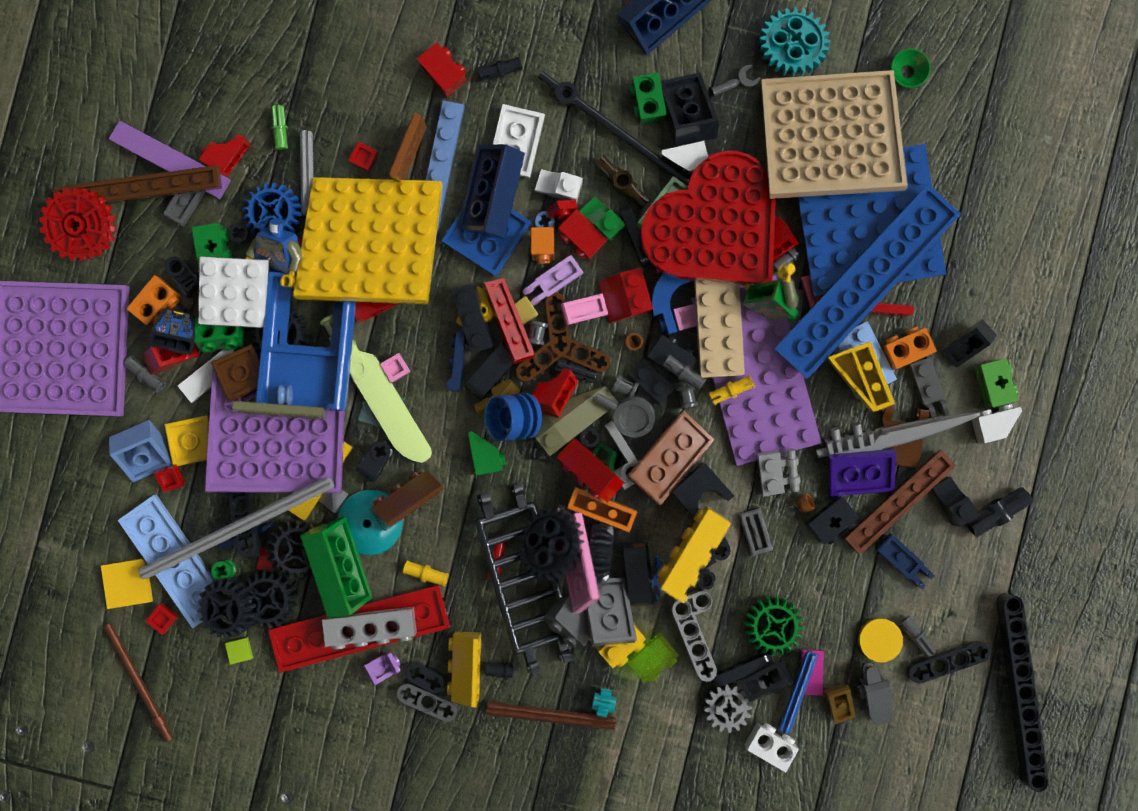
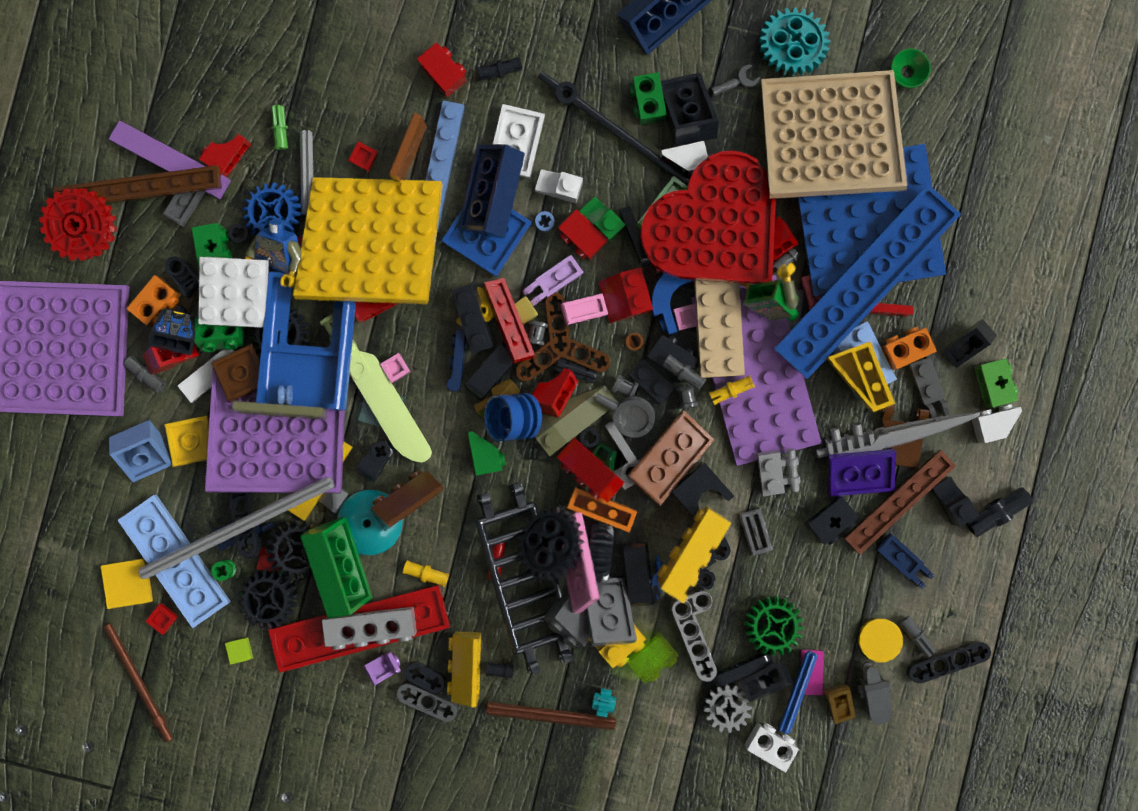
red plate [154,464,186,492] -> none
black gear [196,578,257,639] -> none
orange brick [531,227,554,264] -> none
red plate [547,200,577,220] -> none
dark brown pin [594,154,651,209] -> none
dark orange hinge [796,493,815,513] -> none
black beam [997,593,1049,792] -> none

